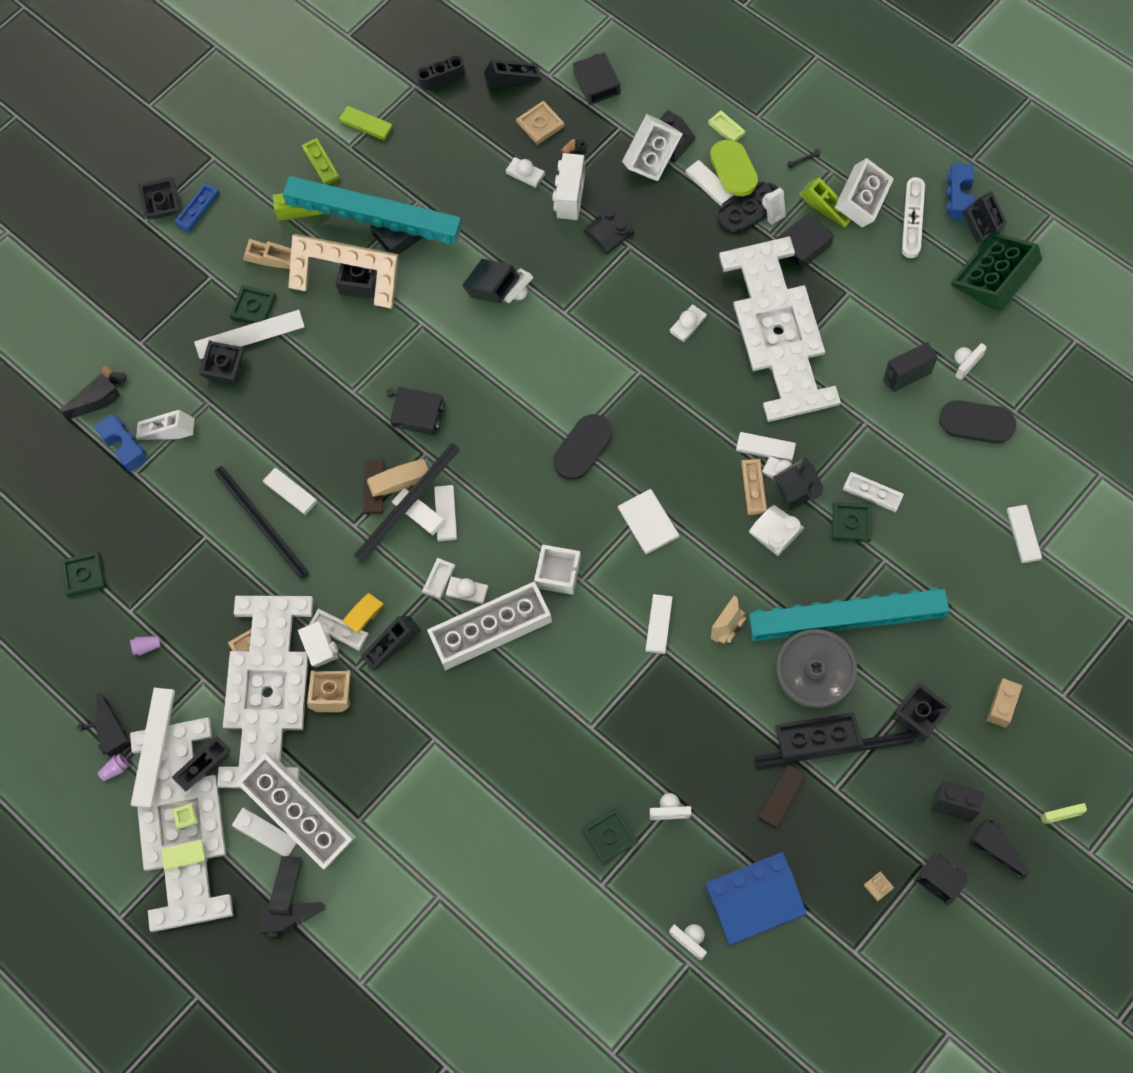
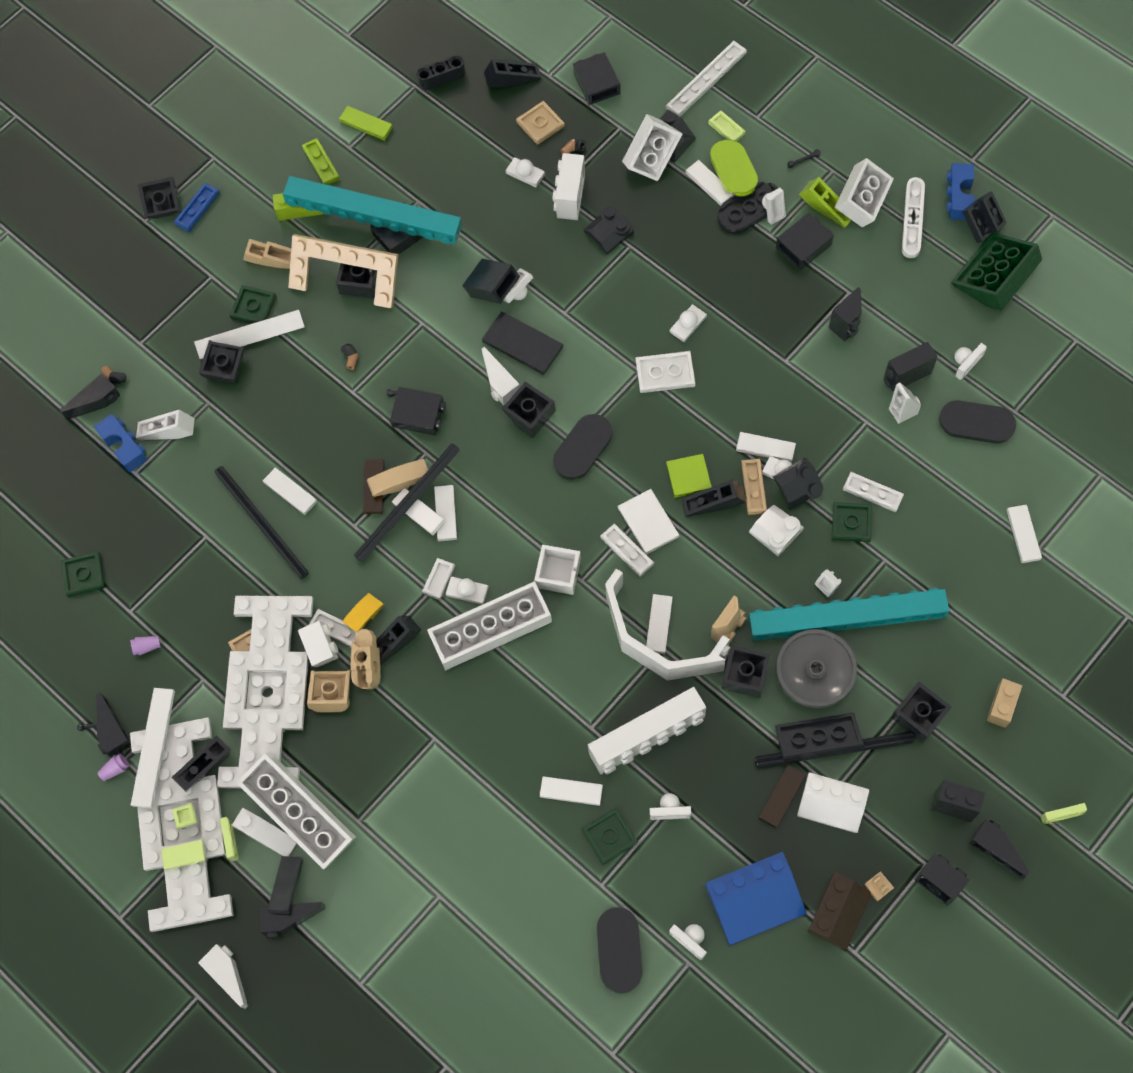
white piece [719,236,841,422] -> none
none -> white slope [198,944,248,1009]
none -> yellowish green tile [220,817,239,861]
none -> arm [341,344,359,370]
none -> tan piece [350,629,381,690]
none -> black tile [482,311,563,375]
none -> white slope [482,347,520,405]
none -> black slope [502,381,556,438]
none -> white tile [540,776,603,806]
none -> white brick [588,687,706,775]
none -> black tile [597,907,642,994]
none -> white tile [600,524,654,577]
none -> white panel [605,569,730,681]
none -> white tile [636,351,695,393]
none -> white tile [666,41,747,117]
none -> lime tile [666,454,712,498]
none -> black slope [682,479,746,517]
none -> black slope [721,645,771,698]
none -> white slope [797,772,869,834]
none -> dark brown slope [808,872,871,951]
none -> white tile [815,569,841,597]
none -> black slope [829,287,862,342]
none -> white slope [889,383,921,424]

